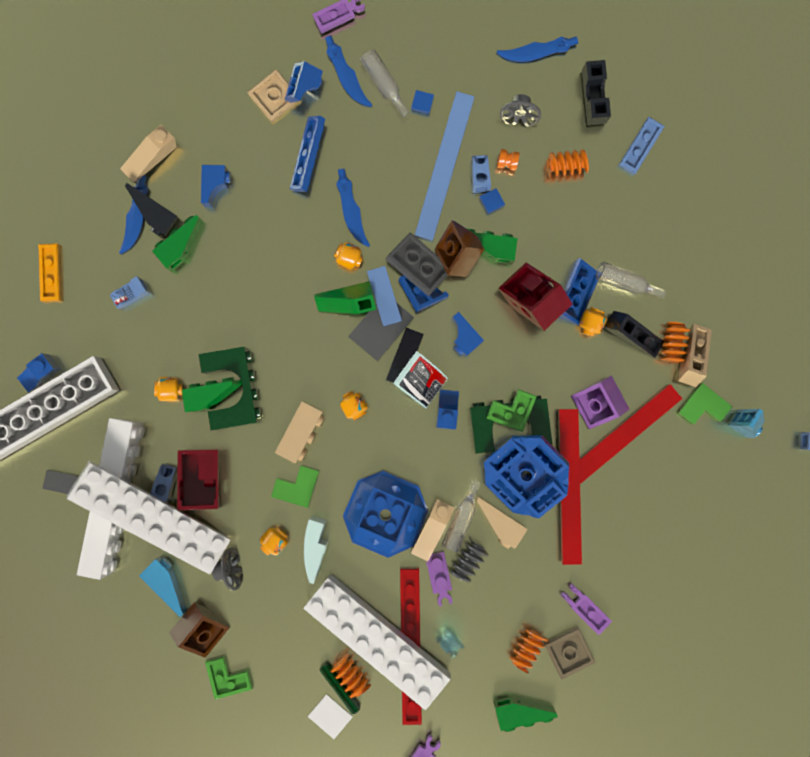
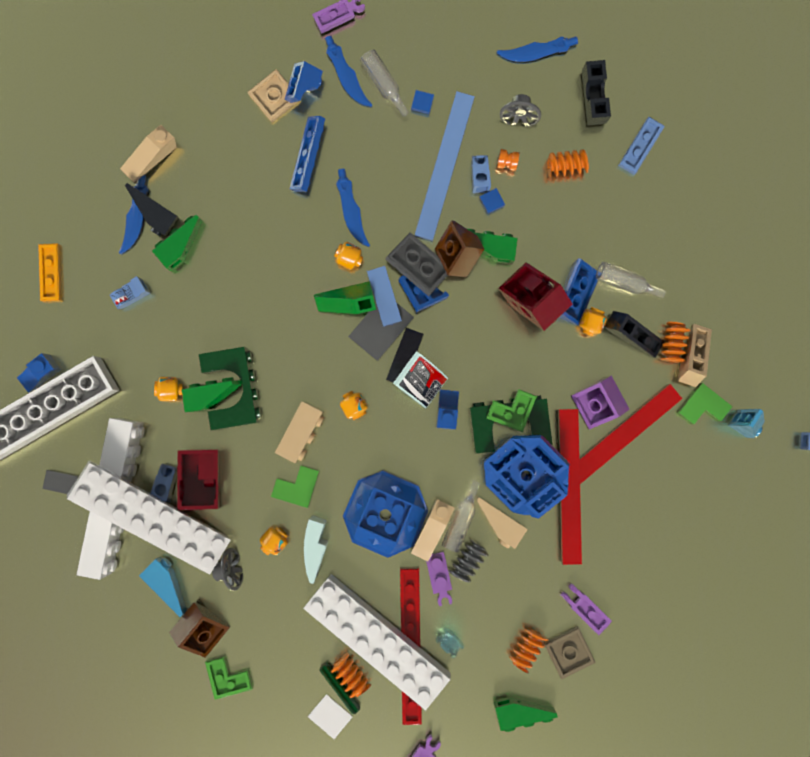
blue arch [201,165,231,207] -> none
blue arch [452,312,484,357] -> none

